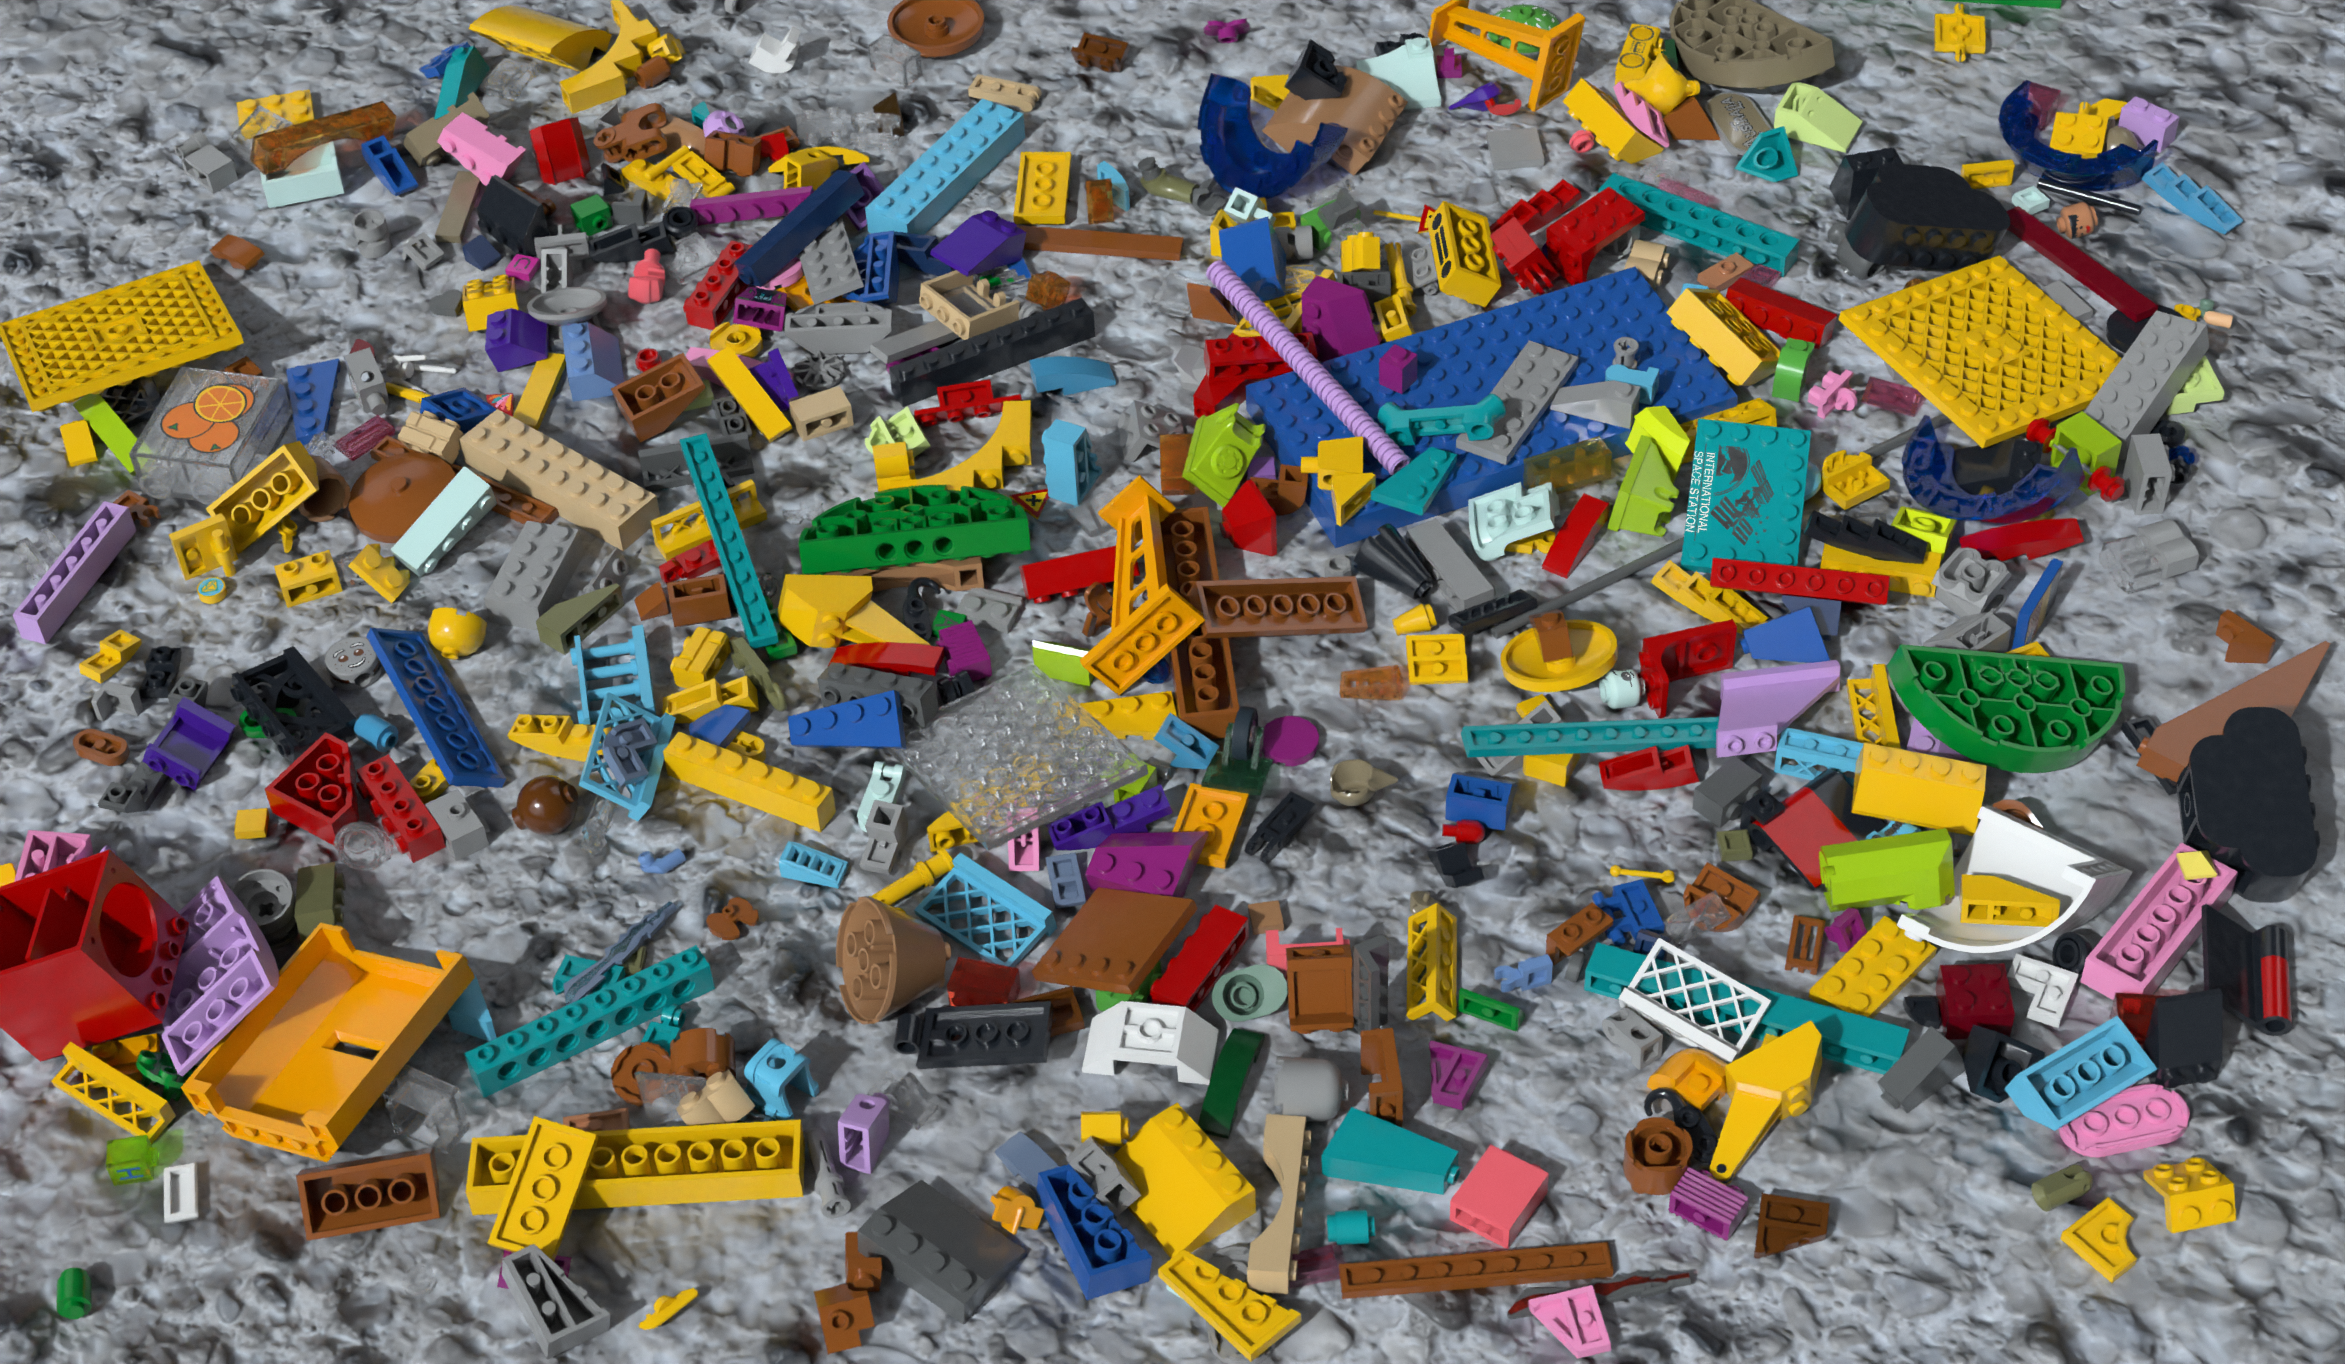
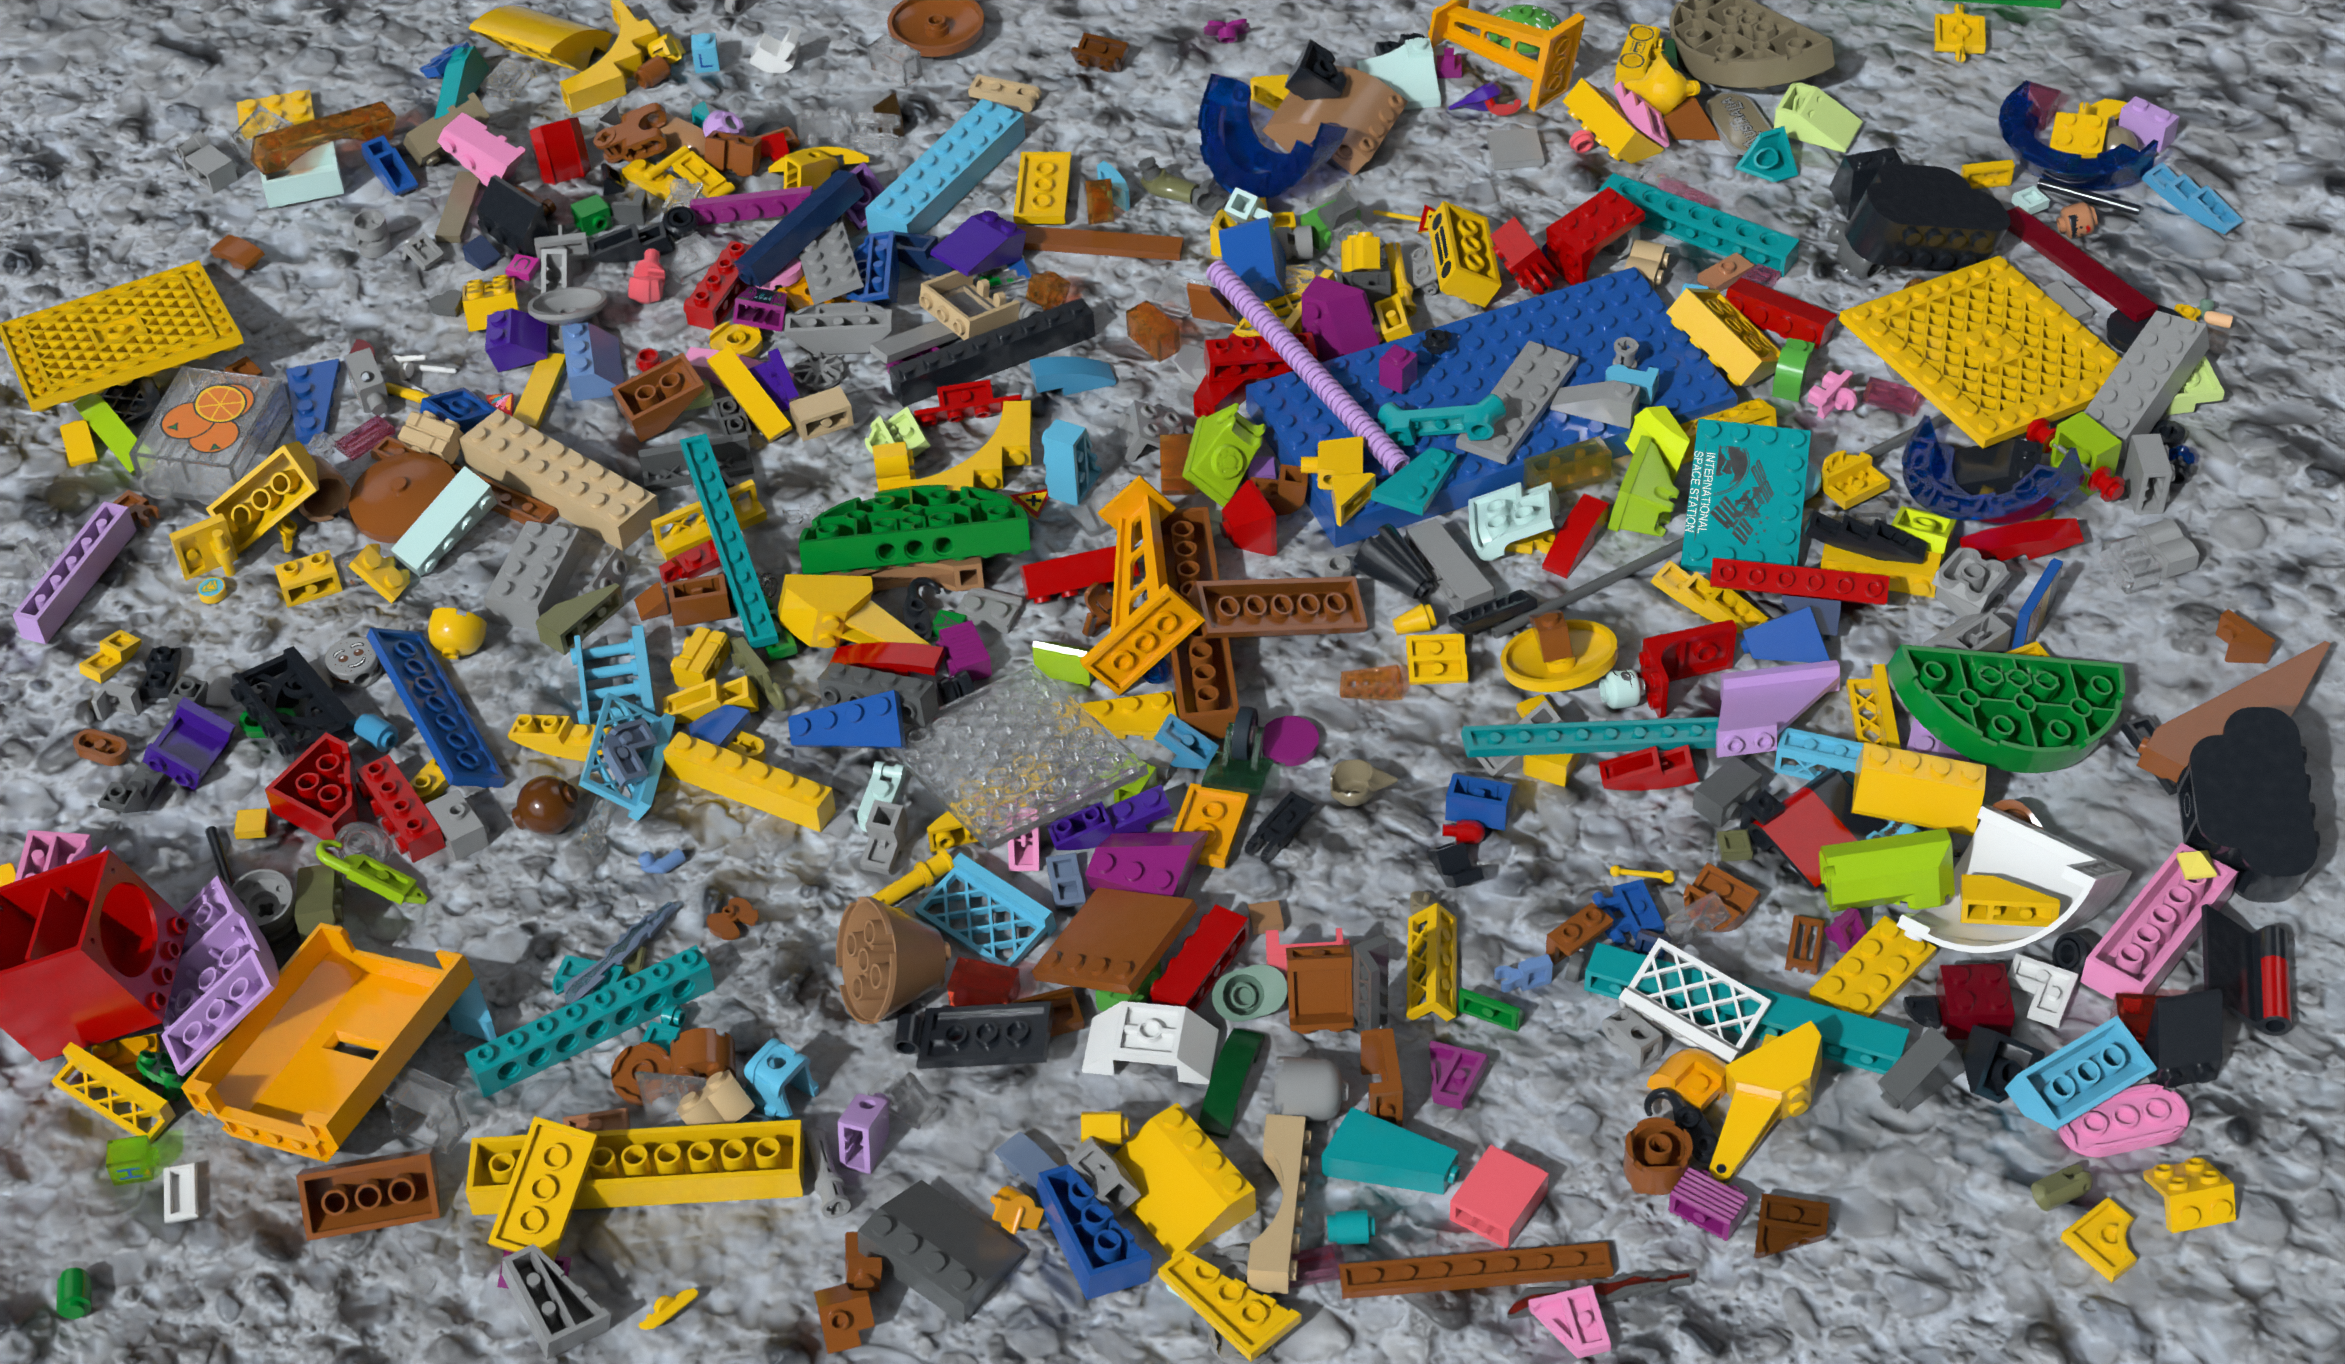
medium azure slope [779,841,849,889] -> none
red slope [1490,179,1582,235] -> none
none -> black bar [205,826,235,889]
none -> lime plate [315,839,428,905]
none -> medium azure brick [691,33,720,73]
none -> clear orange brick [1126,300,1180,362]
none -> black plate [1422,329,1452,354]

